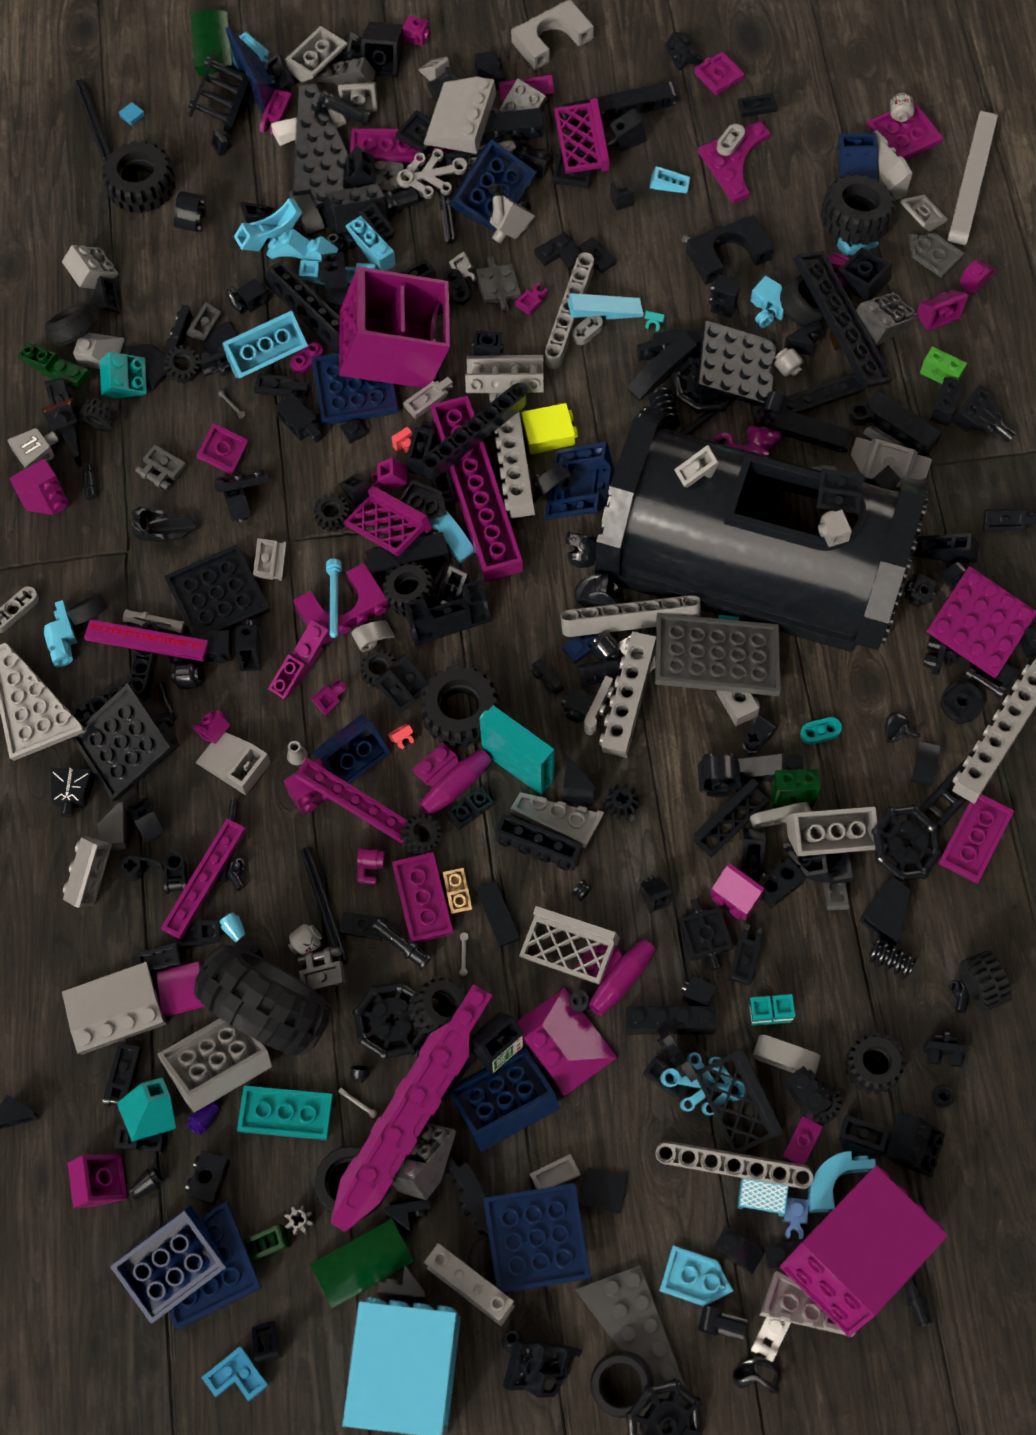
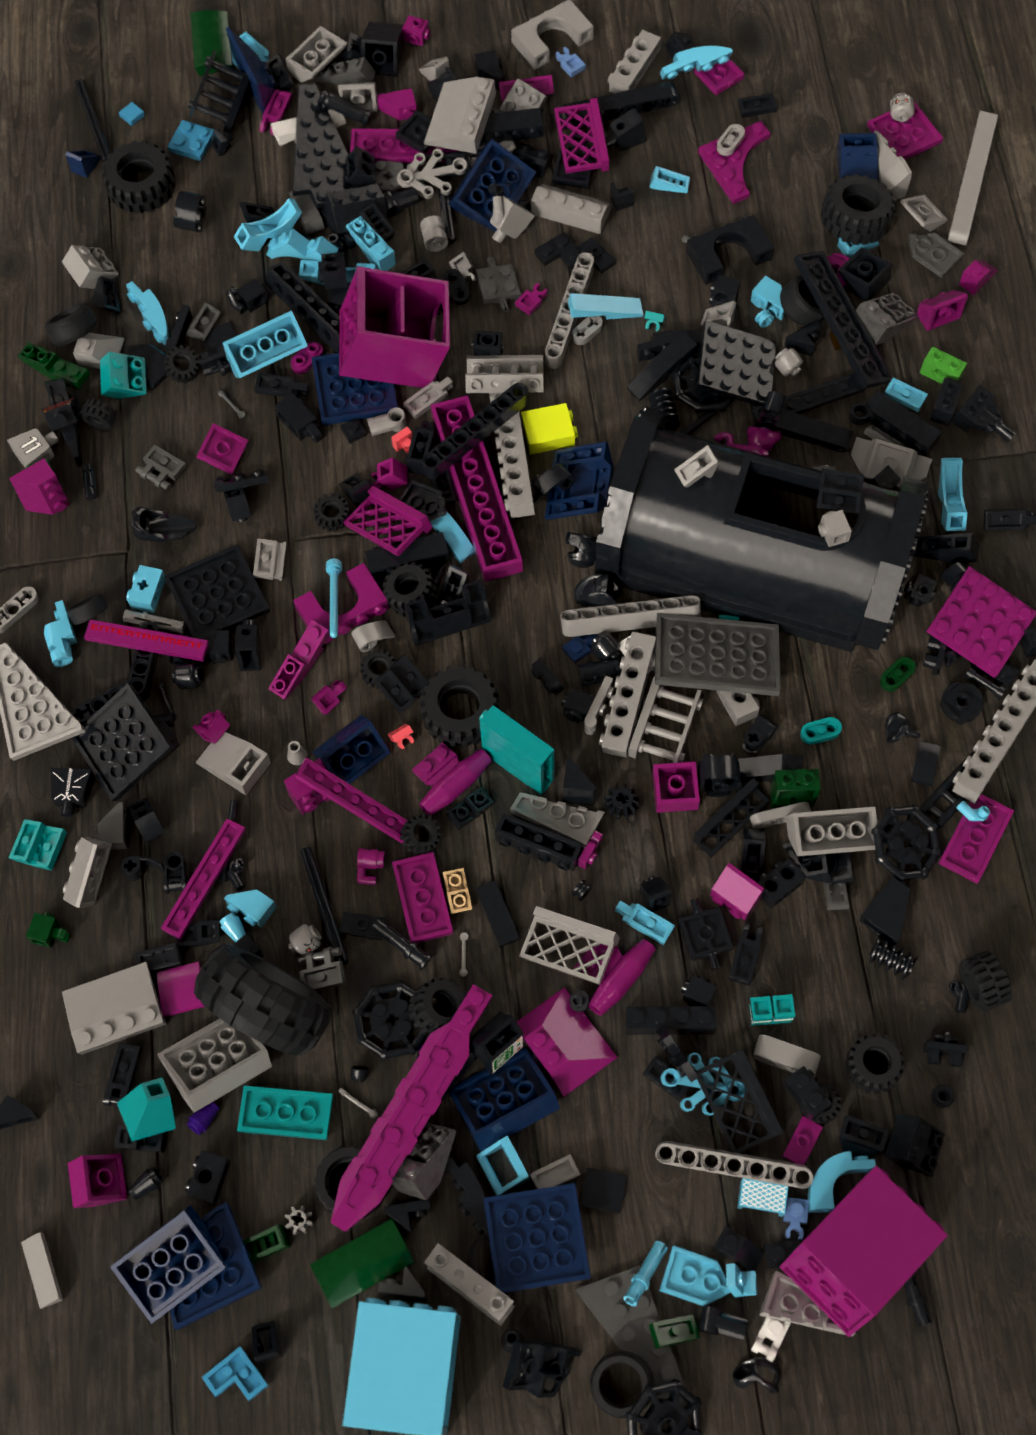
none -> teal slope [9,819,67,871]
none -> light grey slope [21,1232,63,1309]
none -> dark green brick [26,912,70,948]
none -> dark blue slope [66,150,101,178]
none -> medium azure slope [126,281,170,345]
none -> medium azure brick [126,565,166,614]
none -> dark azure plate [167,120,215,161]
none -> medium azure slope [224,890,277,928]
none -> light grey piece [367,407,407,436]
none -> magenta slope [377,88,416,120]
none -> light grey wheel [420,215,448,252]
none -> medium azure tile [476,1136,529,1196]
none -> light grey slope [531,184,612,234]
none -> medium blue plate [556,47,585,77]
none -> magenta plate [578,830,603,870]
none -> light grey brick [608,30,661,93]
none -> medium azure hinge [615,901,675,946]
none -> medium azure pin [623,1241,668,1306]
none -> light grey fence [628,676,704,763]
none -> dark green plate [649,1315,700,1349]
none -> magenta brick [652,762,700,813]
none -> medium azure slope [660,46,733,80]
none -> light grey slope [701,301,736,328]
none -> medium azure bracket [726,1263,757,1297]
none -> dark green plate [880,657,916,692]
none -> medium azure plate [884,378,928,412]
none -> medium azure arch [938,458,968,531]
none -> medium azure arm [956,801,990,821]

